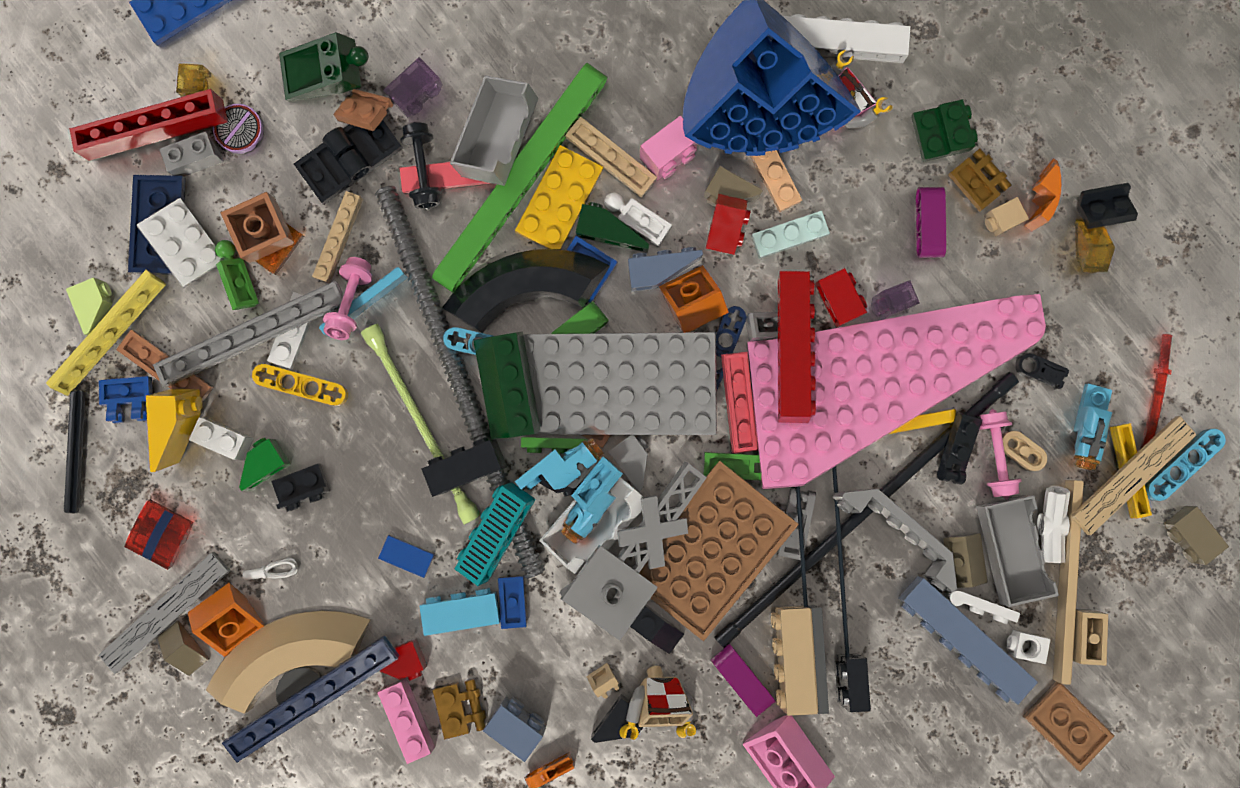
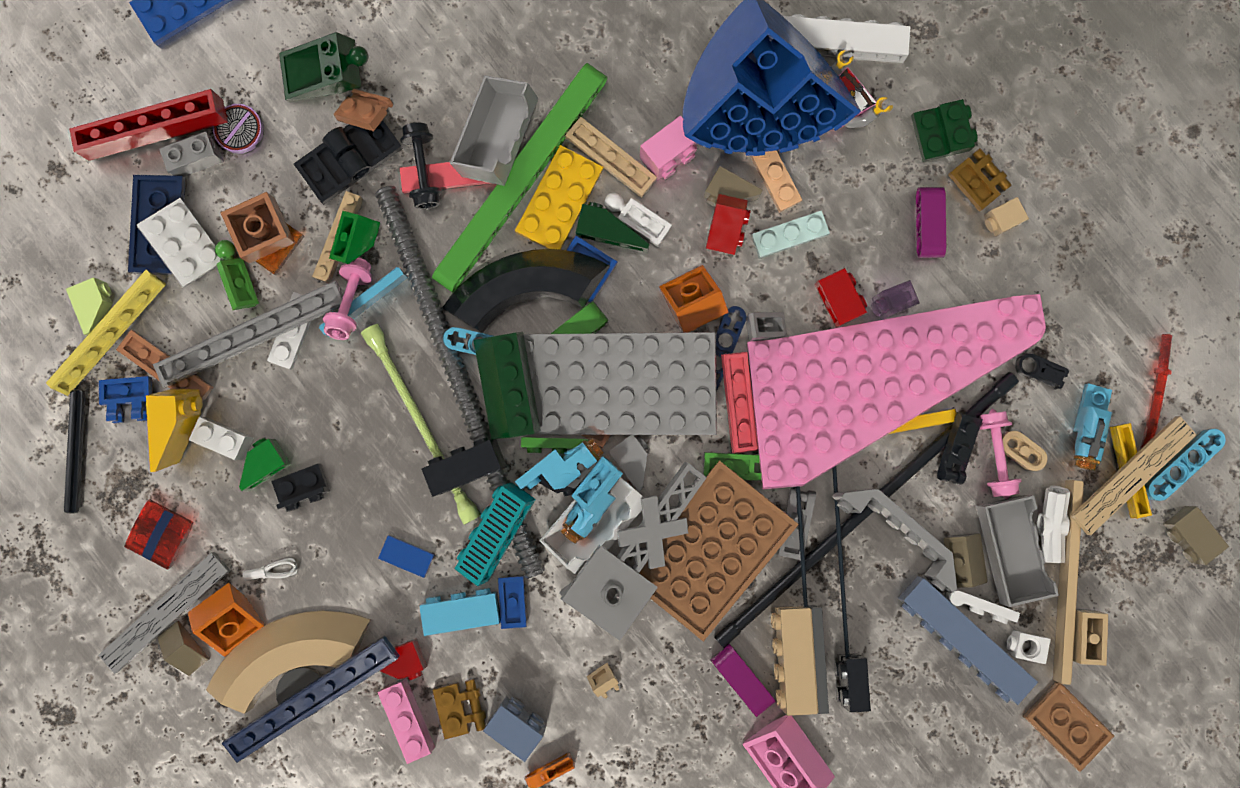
clear yellow brick [176,63,211,97] -> none
yellow beam [252,364,348,406] -> none
clear purple brick [383,57,443,118] -> none
black slope [591,694,643,743] -> none
torso [620,666,696,740] -> none
sand blue slope [628,247,703,292] -> none
black slope [630,604,684,654] -> none
red brick [777,271,816,423] -> none
orange slope [1024,158,1062,231] -> none
clear yellow slope [1075,219,1115,273] -> none
black bracket [1077,183,1138,229] -> none
none -> green slope [329,211,380,264]

